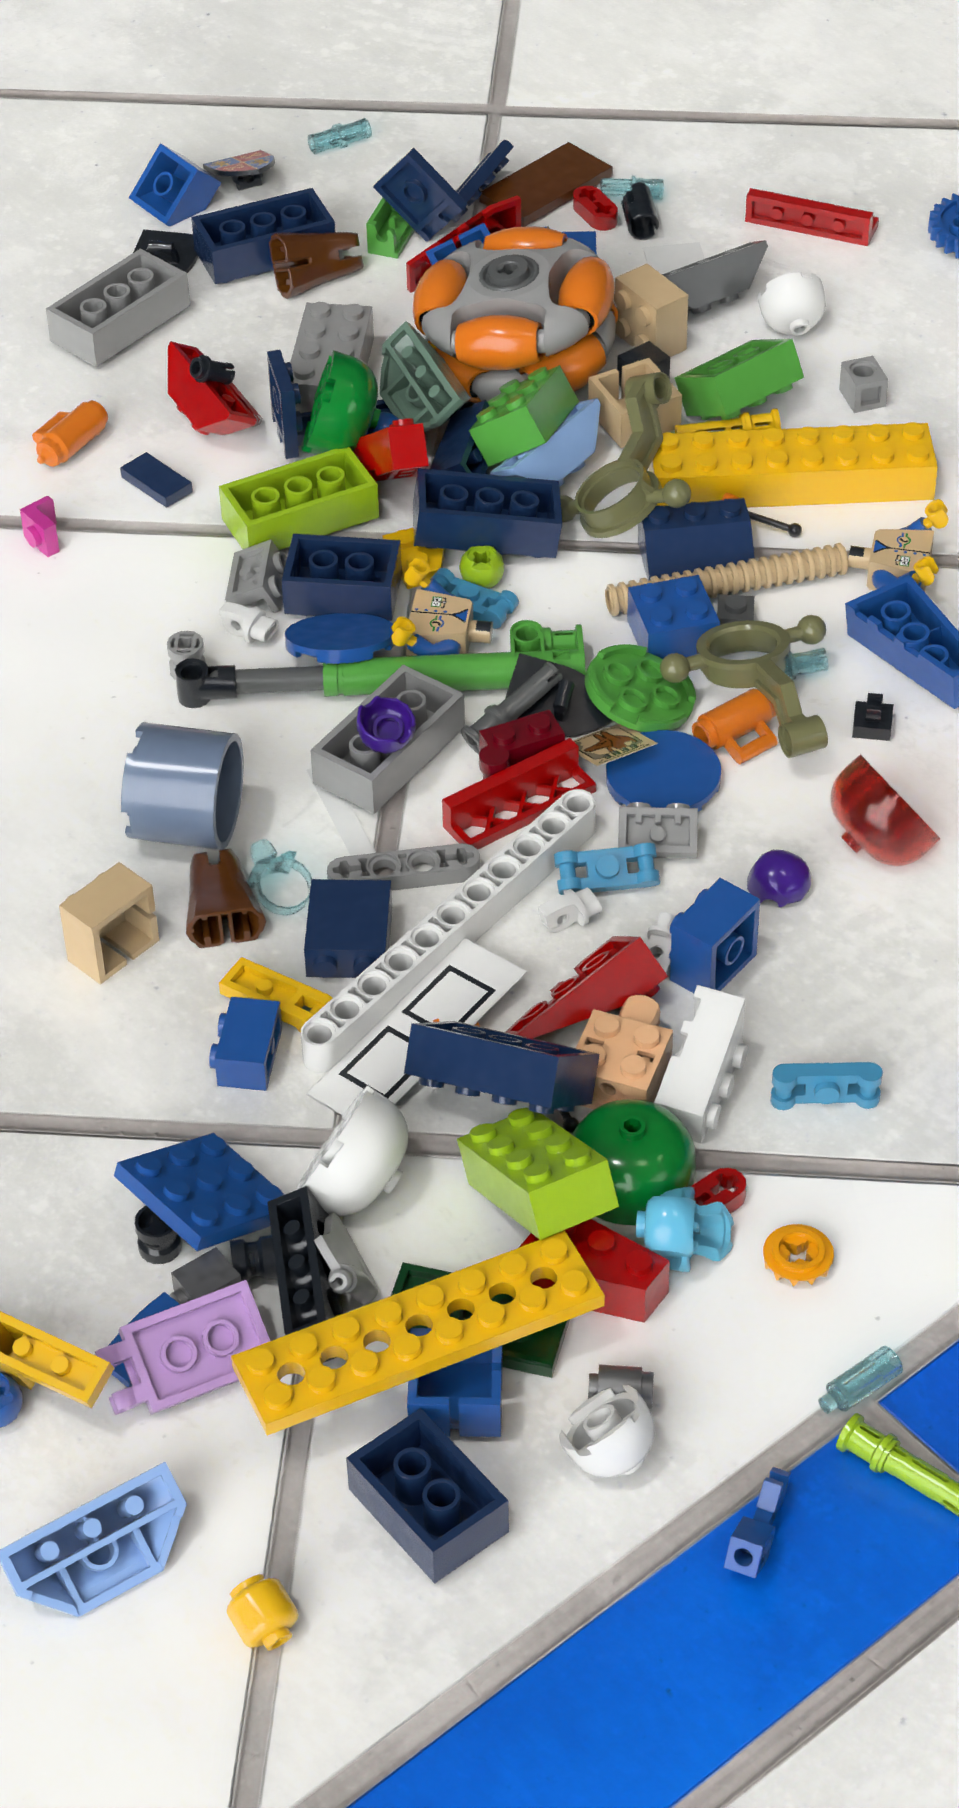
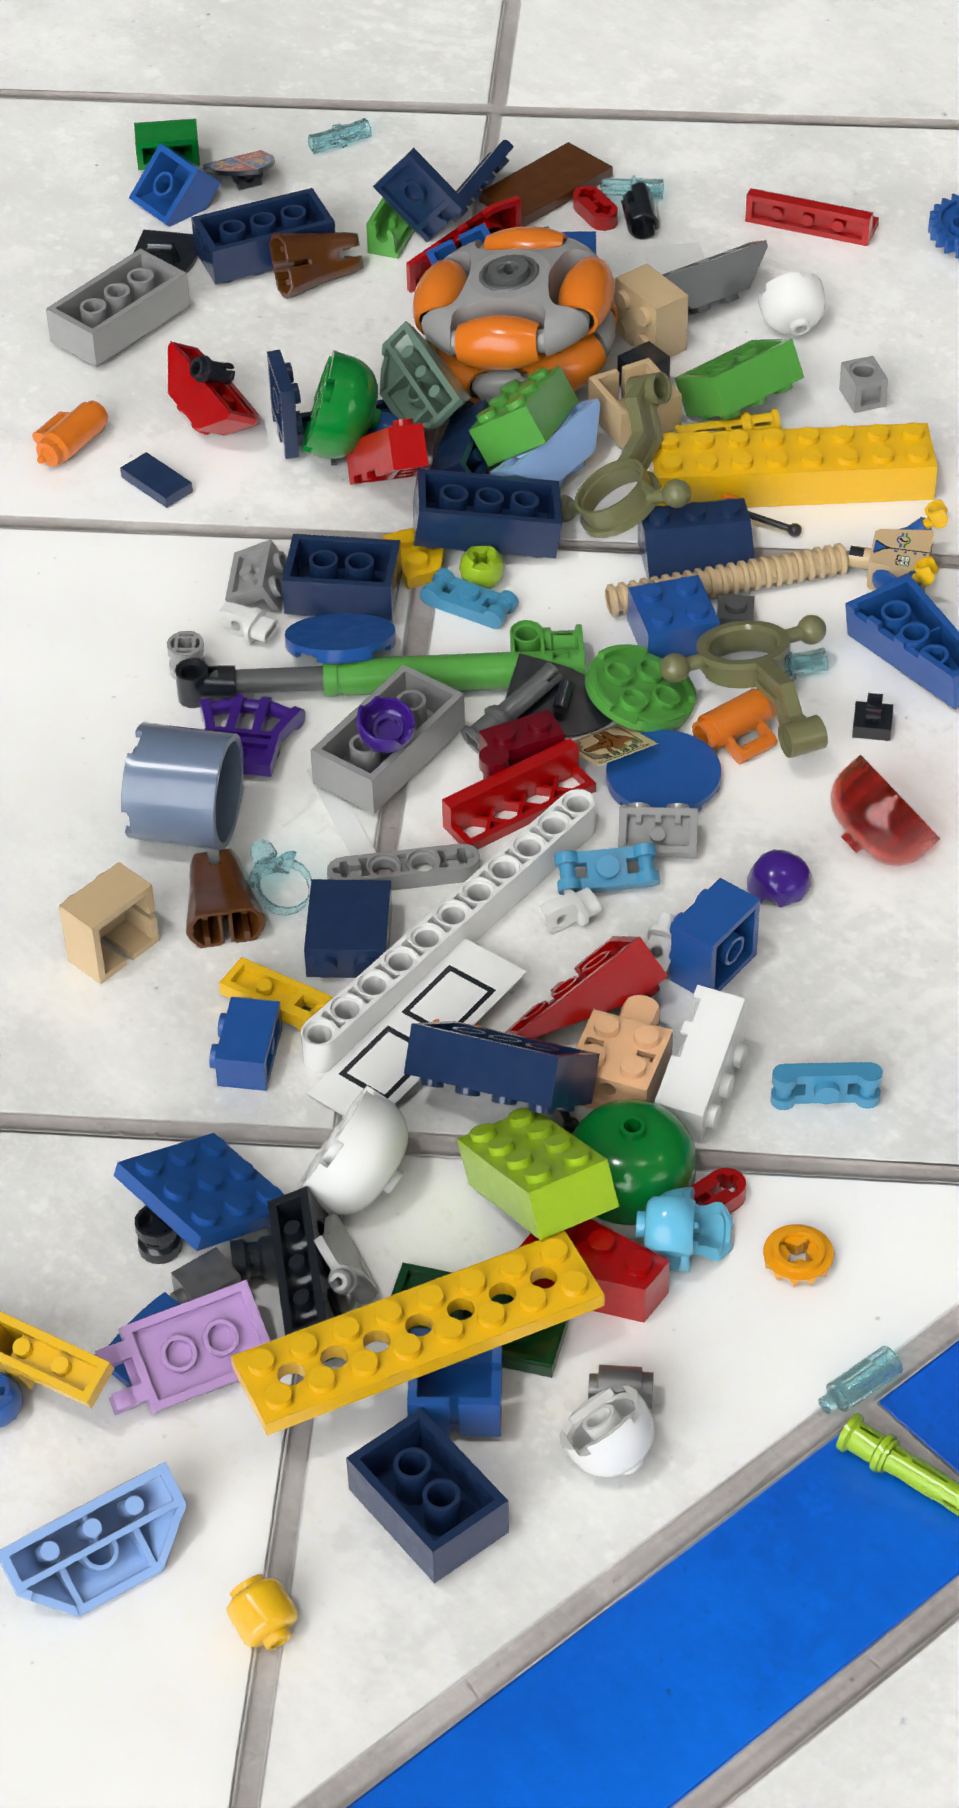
dark pink bracket [20,496,60,557] -> none
lime brick [219,447,379,550] -> none
light grey brick [290,302,374,413] -> none
torso [391,557,493,656] -> none
blue piece [724,1467,791,1578] -> none
none -> green brick [134,118,200,170]
none -> dark purple plate [199,694,306,777]

